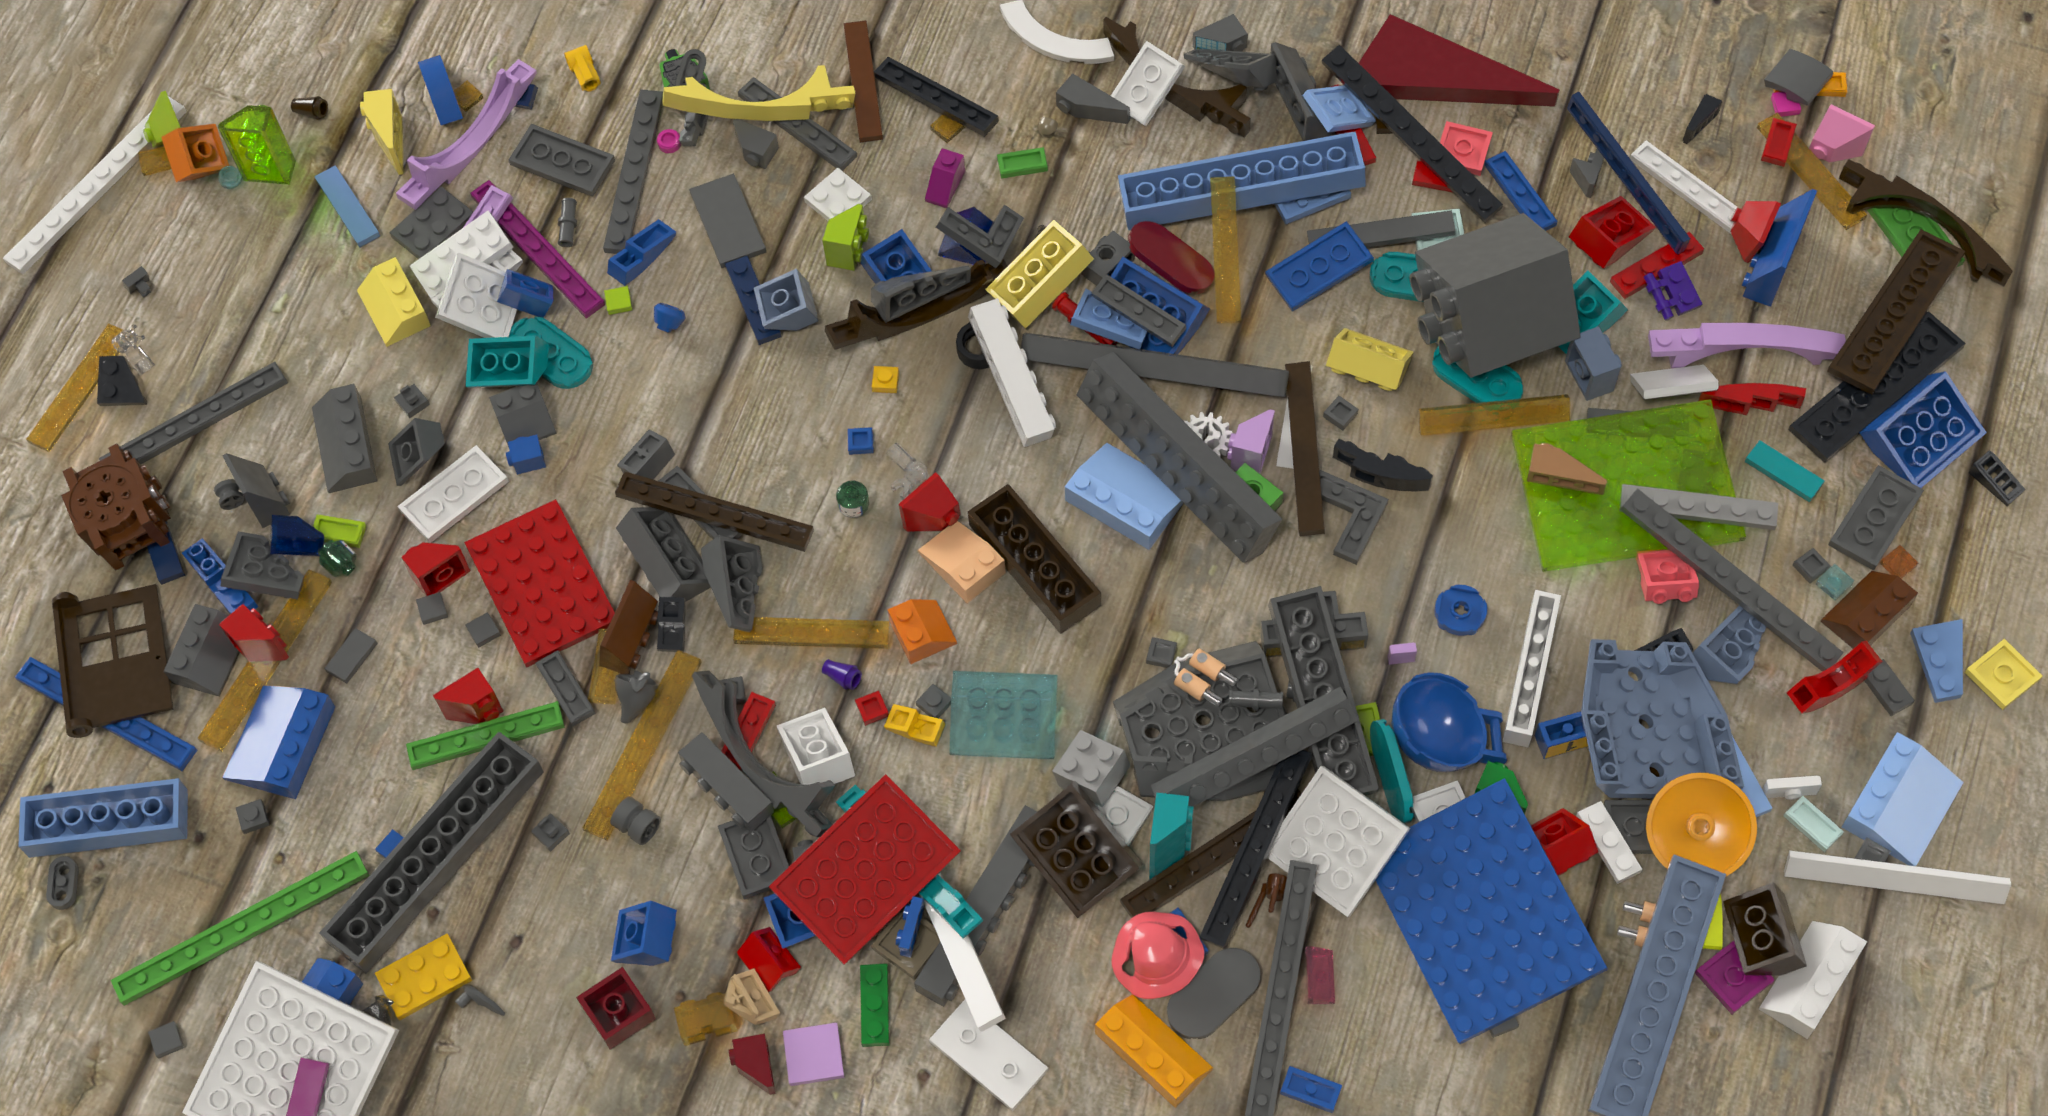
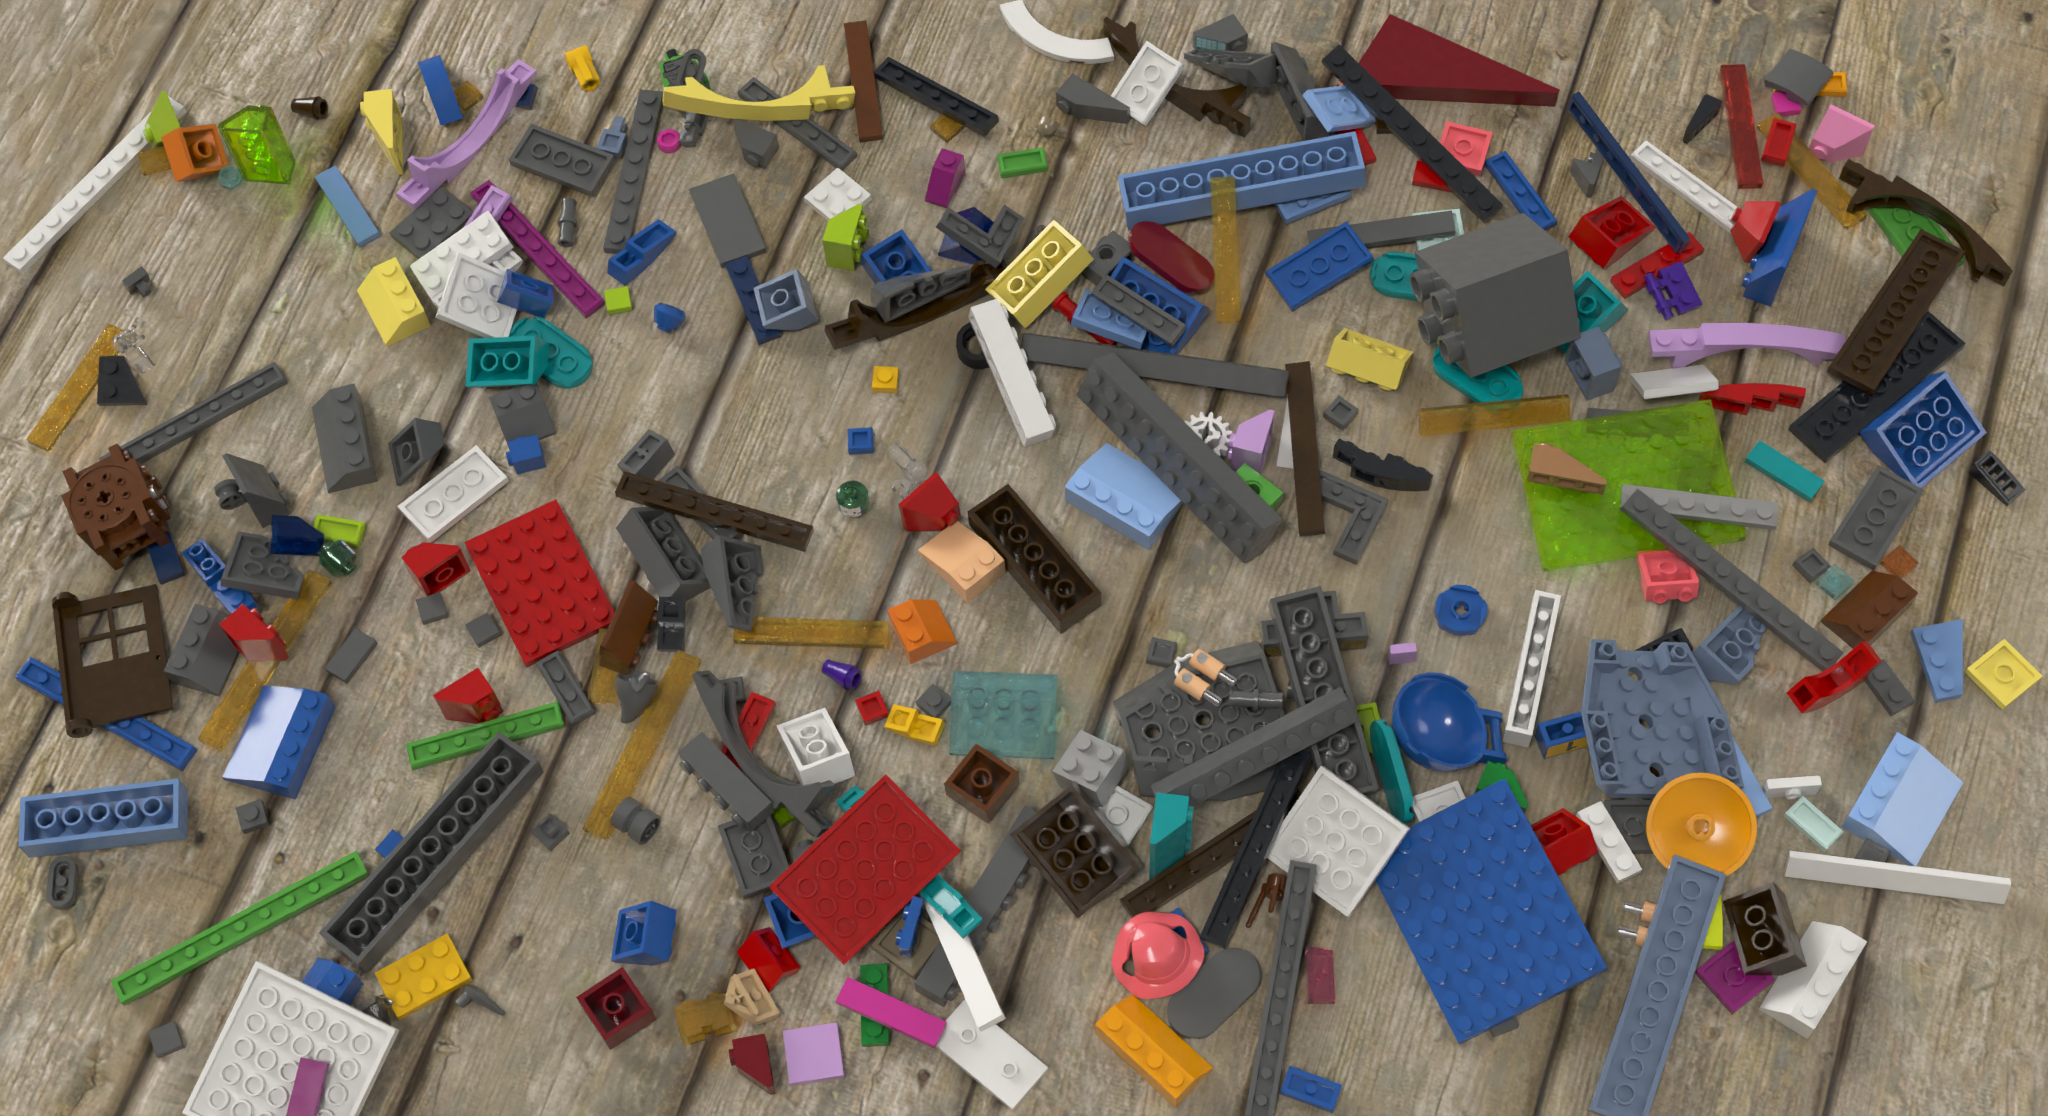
dark grey tile [394,384,430,419] -> none
none -> sand blue plate [596,116,627,158]
none -> dark pink tile [836,977,947,1049]
none -> reddish brown brick [944,744,1020,824]
none -> clear red tile [1720,64,1763,189]

